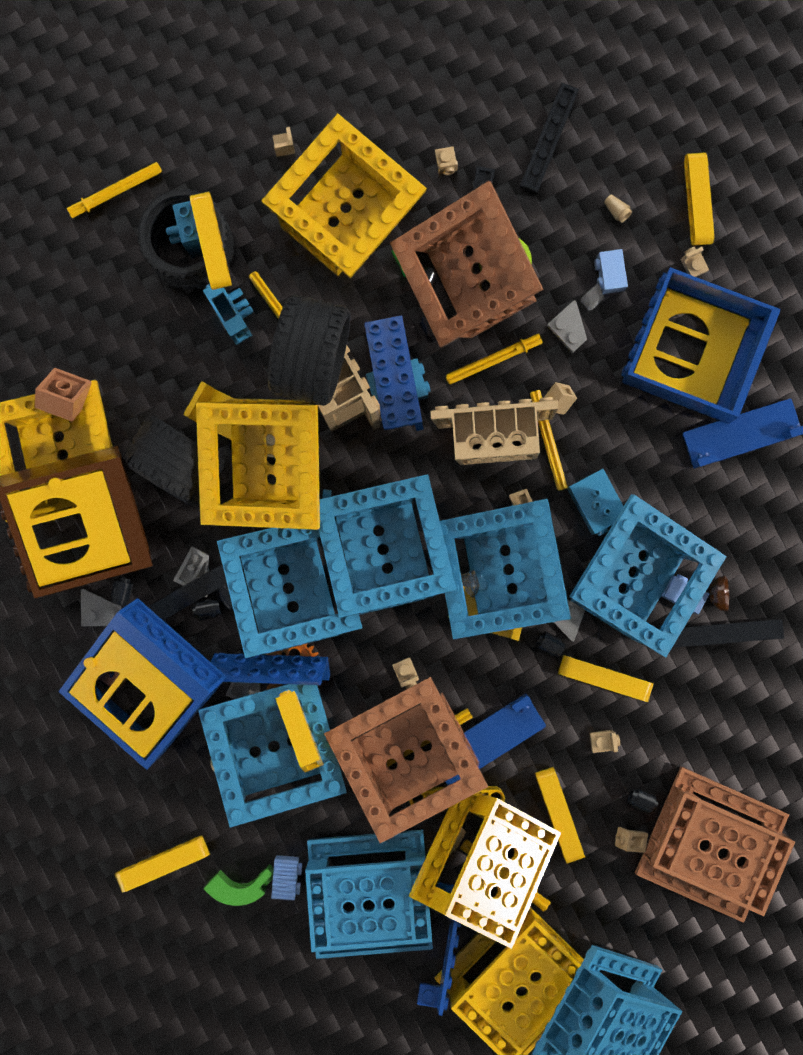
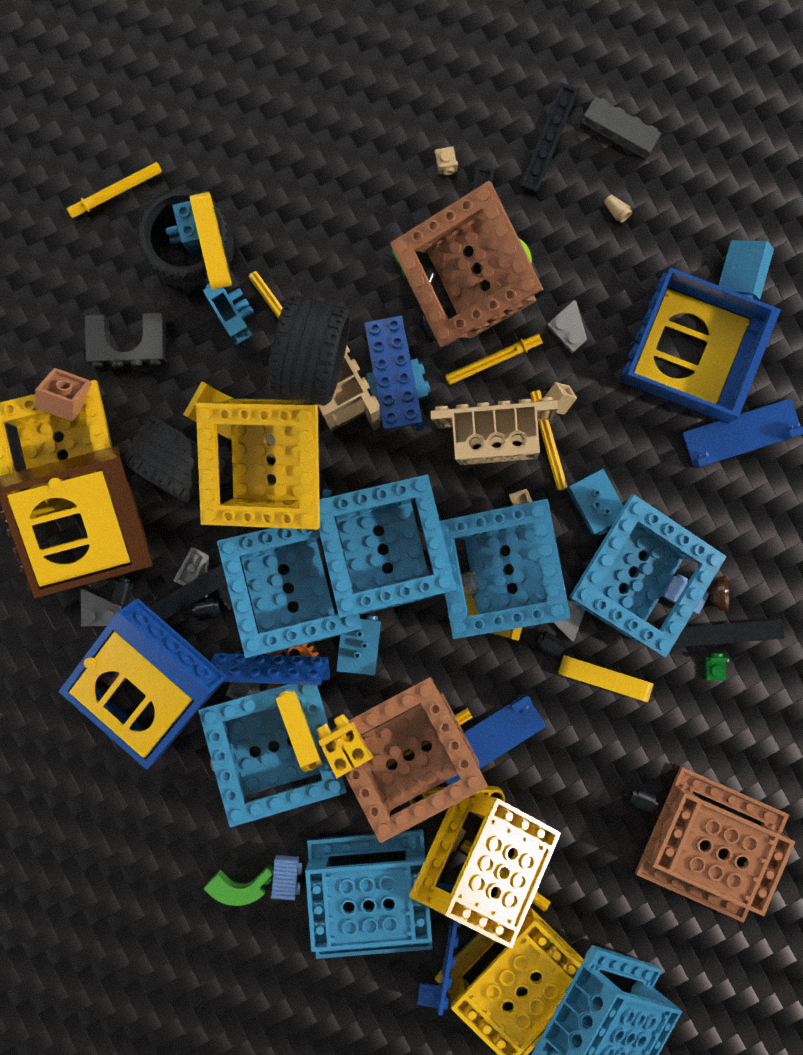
yellow beam [115,836,210,893] -> none
yellow plate [261,114,427,278] -> none
tan panel [273,127,295,157] -> none
tan bracket [392,657,419,689] -> none
yellow beam [535,767,585,864] -> none
clear slope [581,284,604,310] -> none
tan bracket [589,730,620,753] -> none
light blue brick [594,249,628,294] -> none
tan bracket [615,827,648,853] -> none
tan bracket [681,247,709,277] -> none
yellow beam [684,152,714,246] -> none
none -> dark grey arch [85,313,167,367]
none -> yellow hips [317,714,374,778]
none -> dark azure piece [337,615,381,675]
none -> dark grey brick [581,96,661,160]
none -> green bracket [705,653,729,681]
none -> dark azure piece [718,240,774,300]

